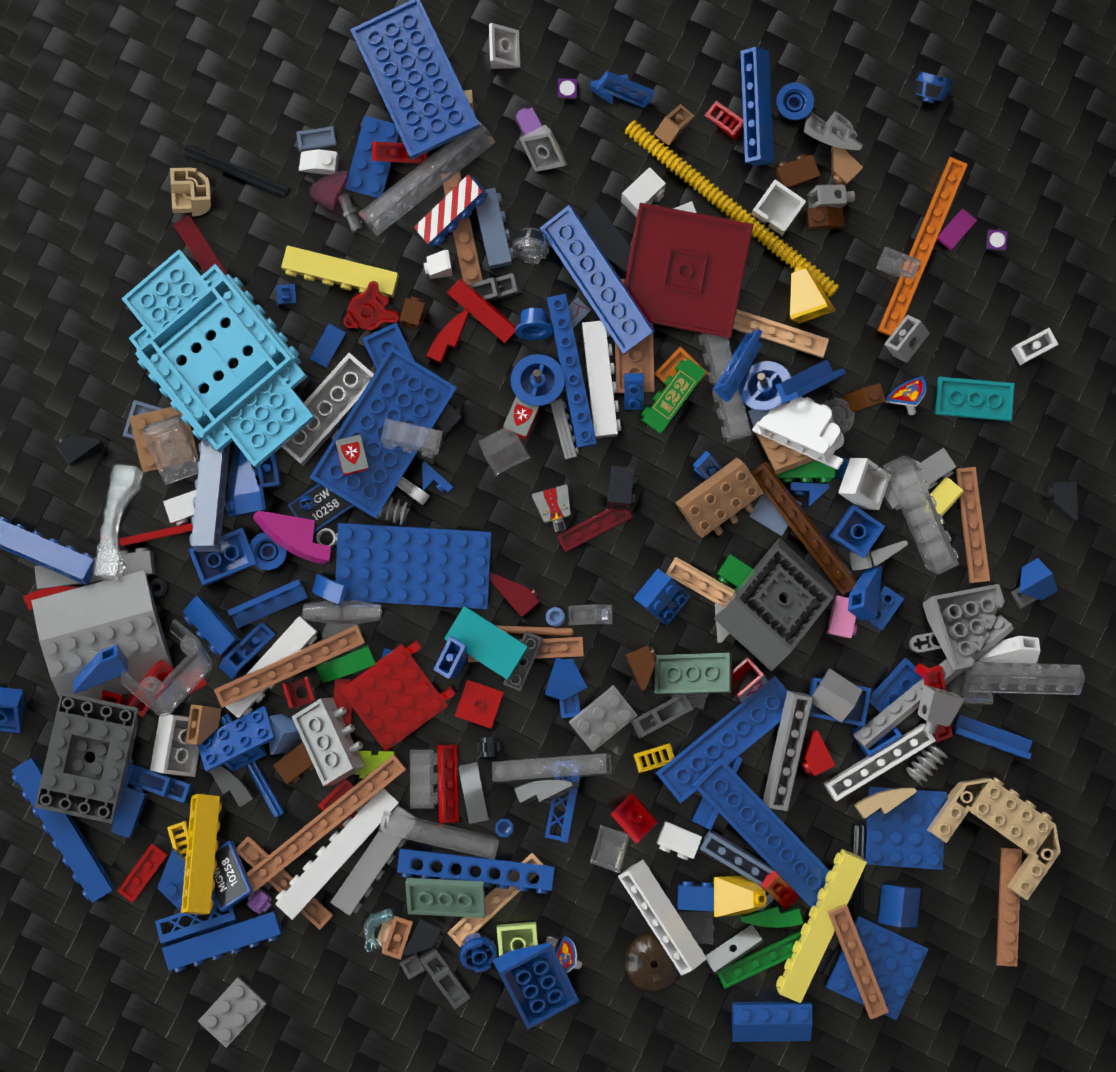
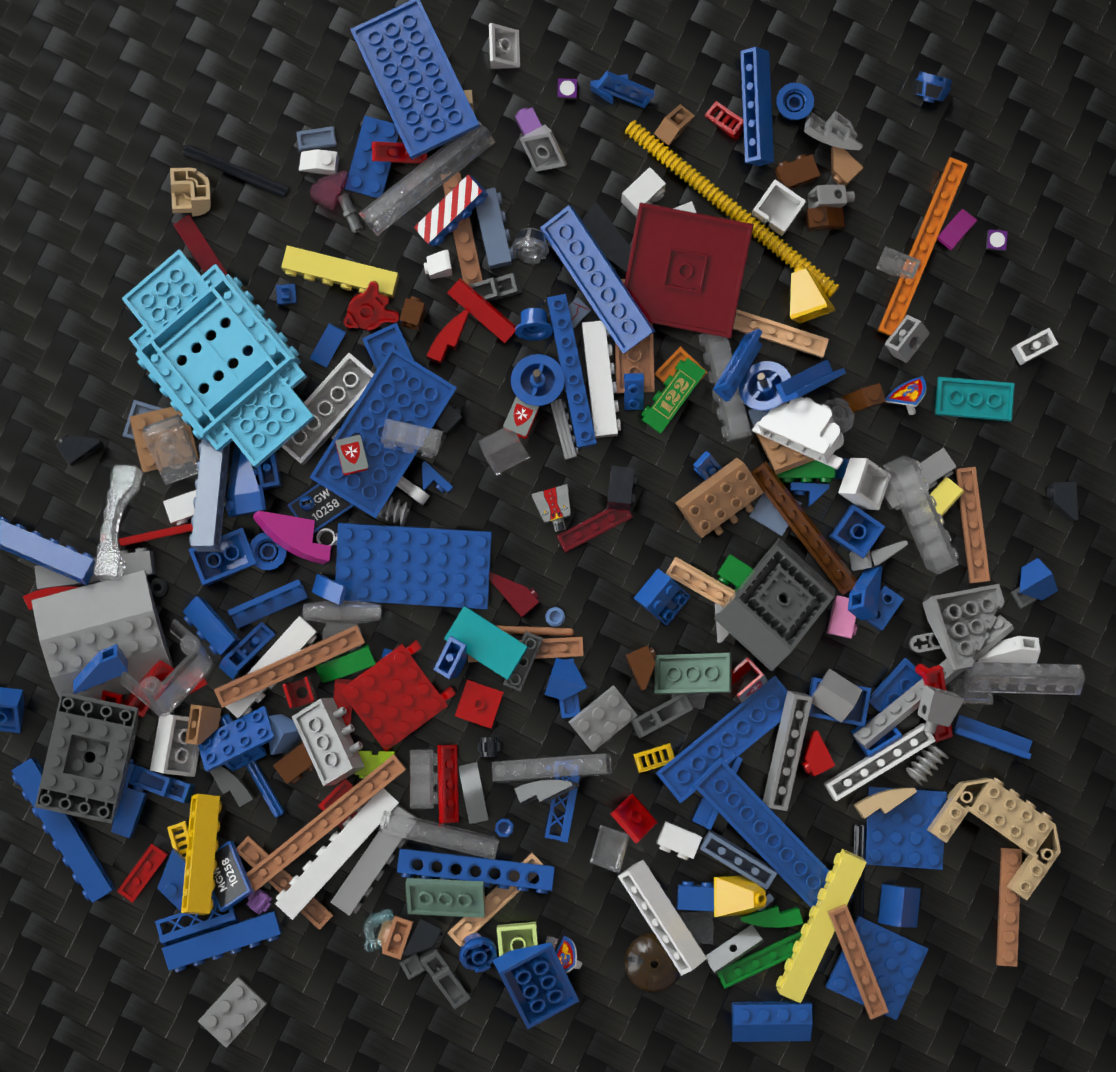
clear slope [568,604,612,625] -> none
red plate [760,871,800,910] -> none

